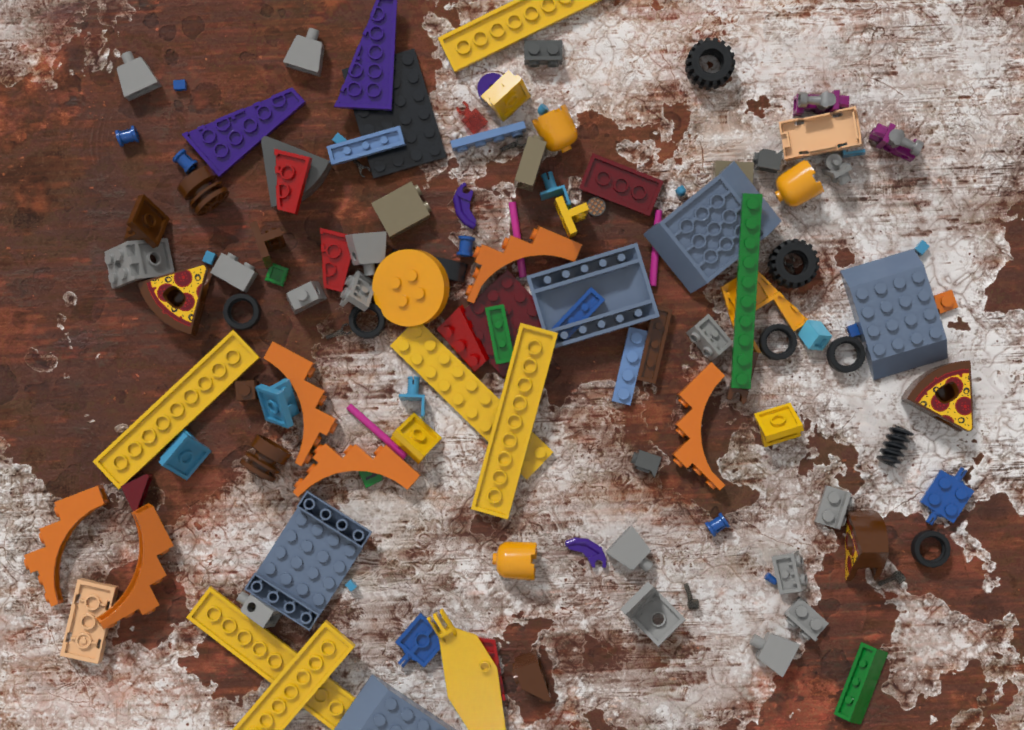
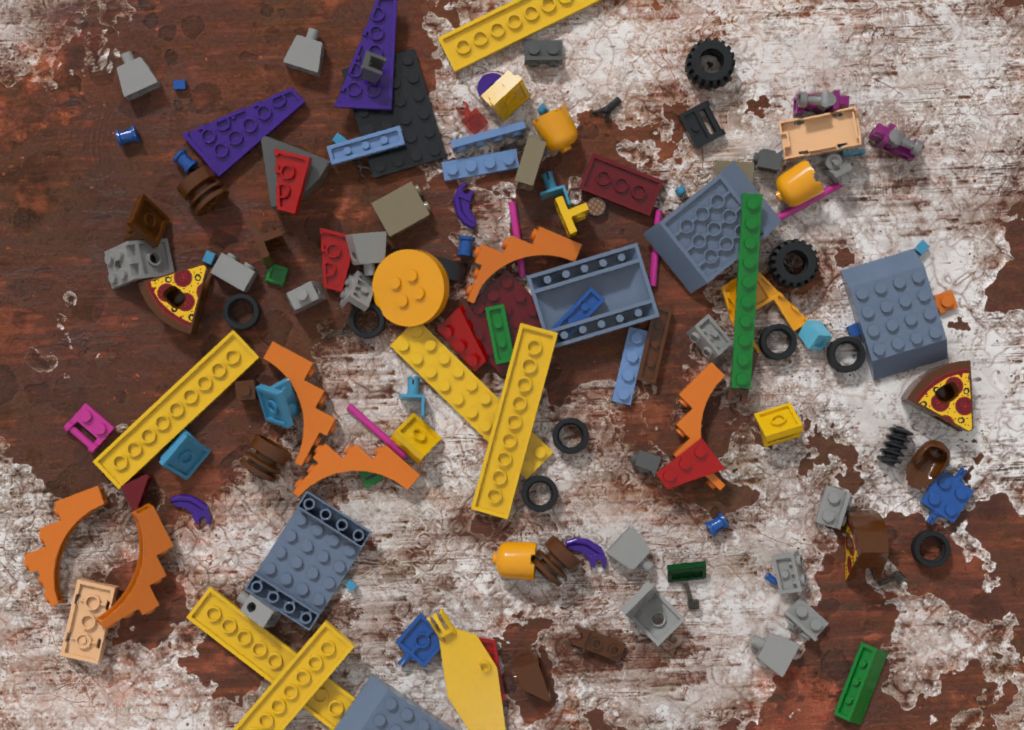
none -> dark pink plate [63,403,116,454]
none -> dark purple piece [170,494,212,525]
none -> dark grey window [359,50,387,84]
none -> medium blue plate [441,149,519,182]
none -> black tyre [522,476,558,512]
none -> reddish brown wheel [531,535,582,587]
none -> black tyre [552,418,589,454]
none -> reddish brown plate [569,624,626,662]
none -> black bar [592,97,622,122]
none -> red wing [655,438,725,489]
none -> dark green plate [667,561,706,583]
none -> black plate [678,100,726,150]
none -> dark pink bar [777,182,845,221]
none -> reddish brown hair [905,440,950,489]

